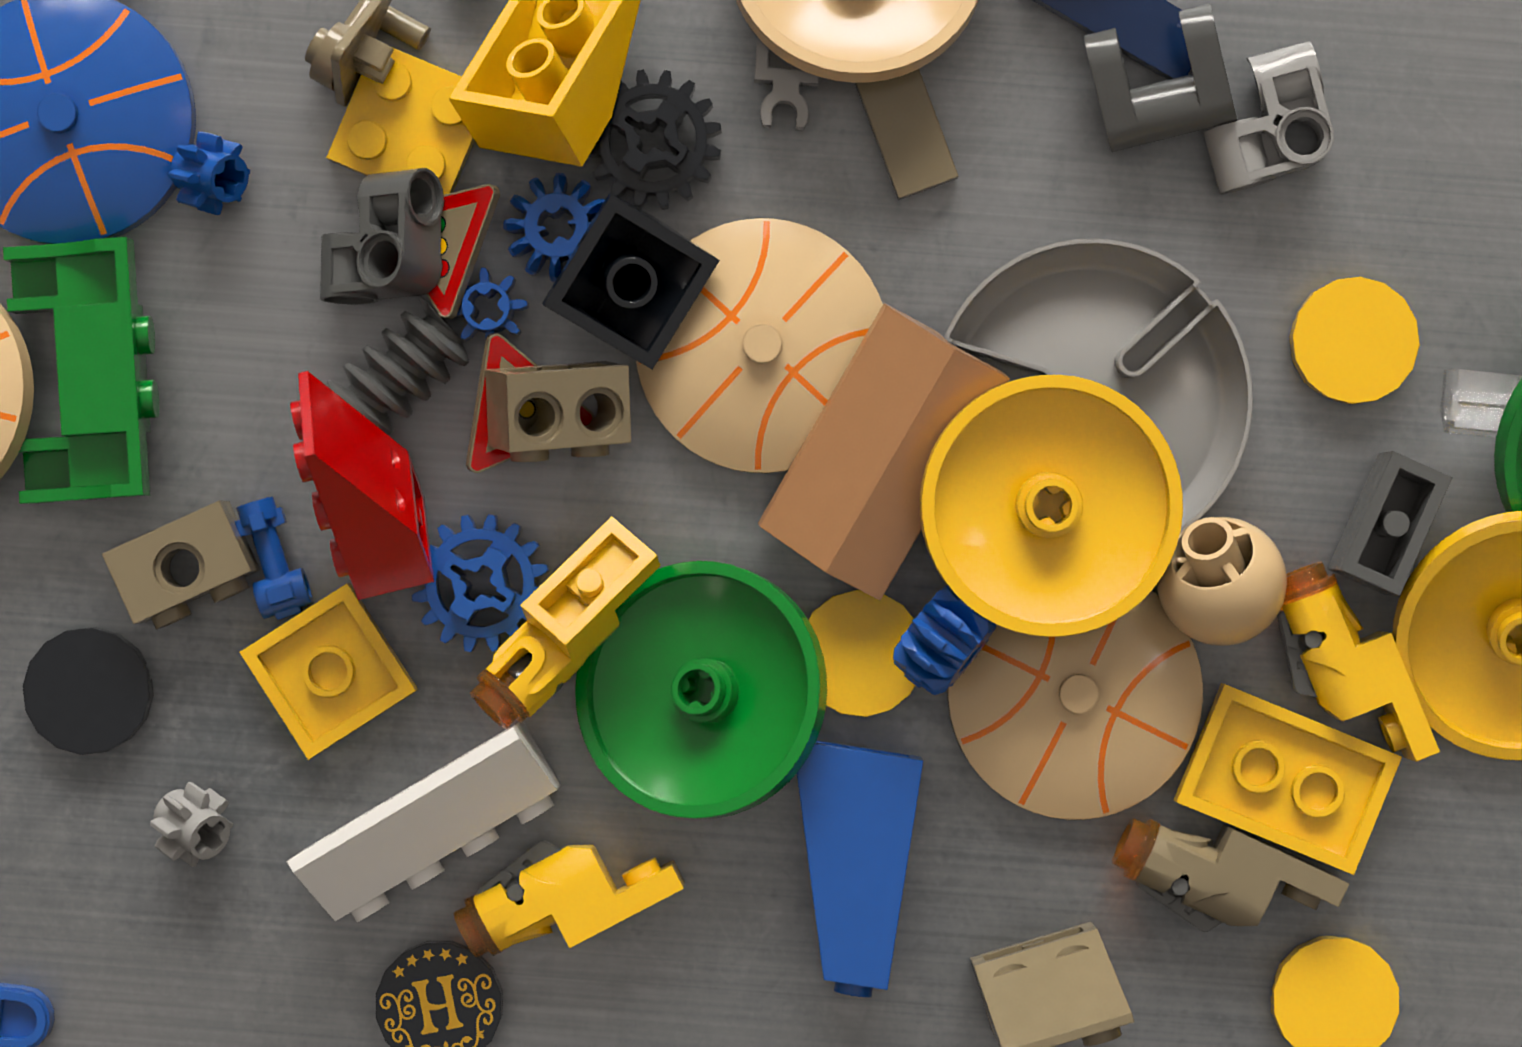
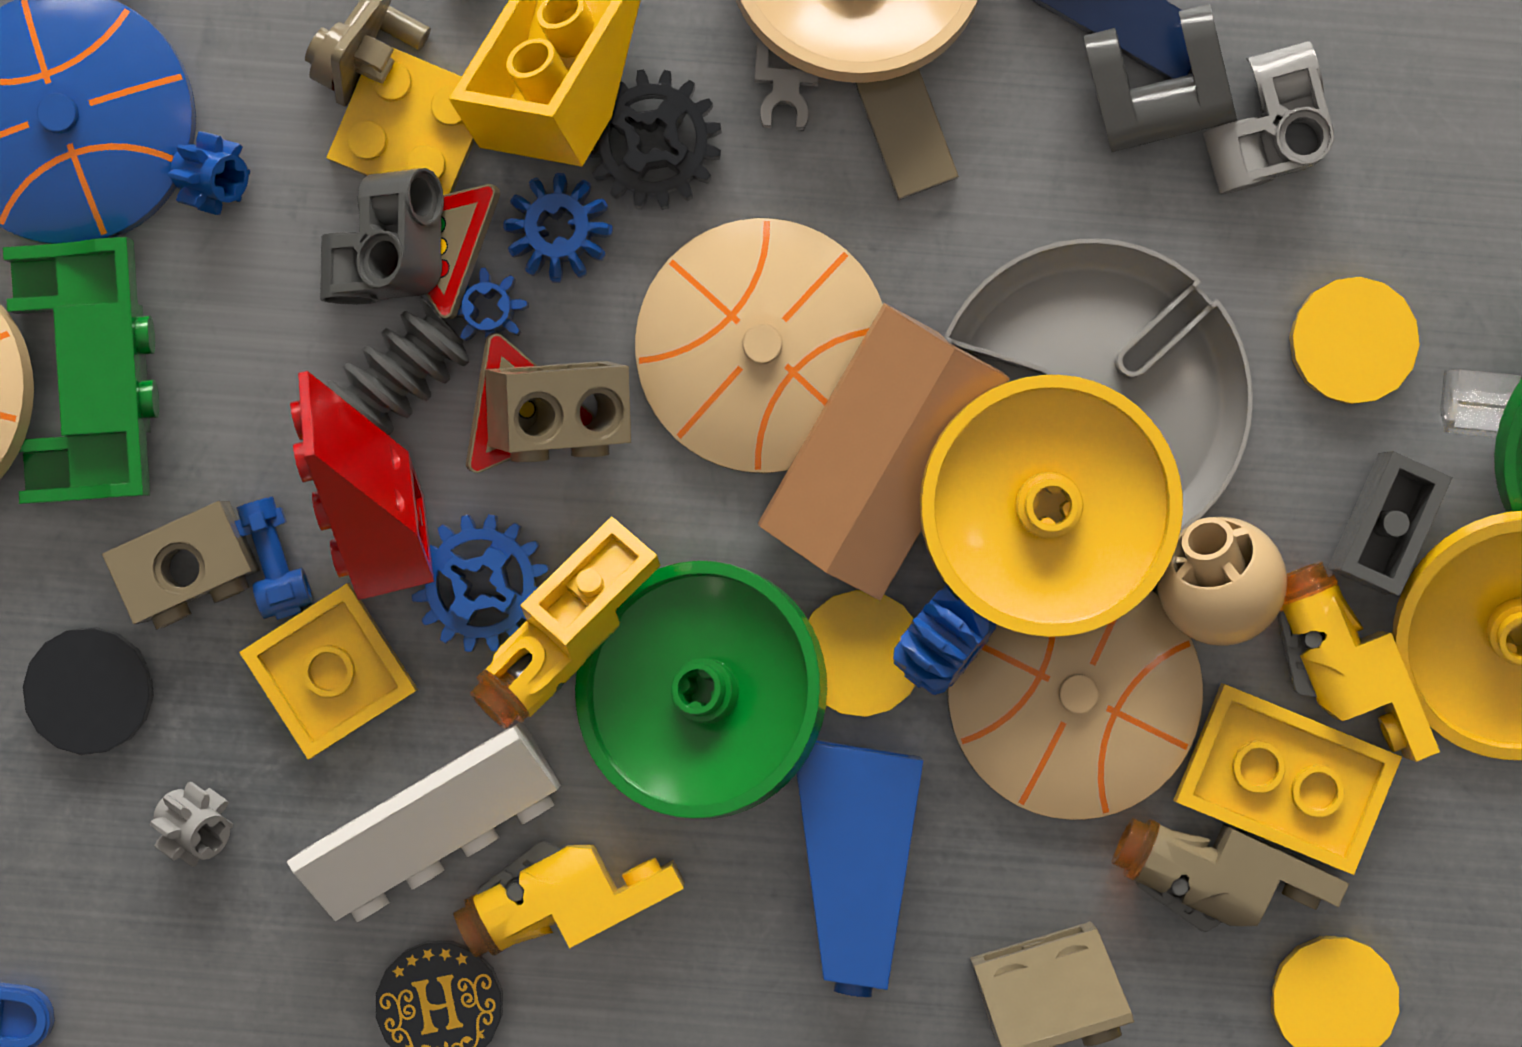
black slope [542,193,720,370] -> none

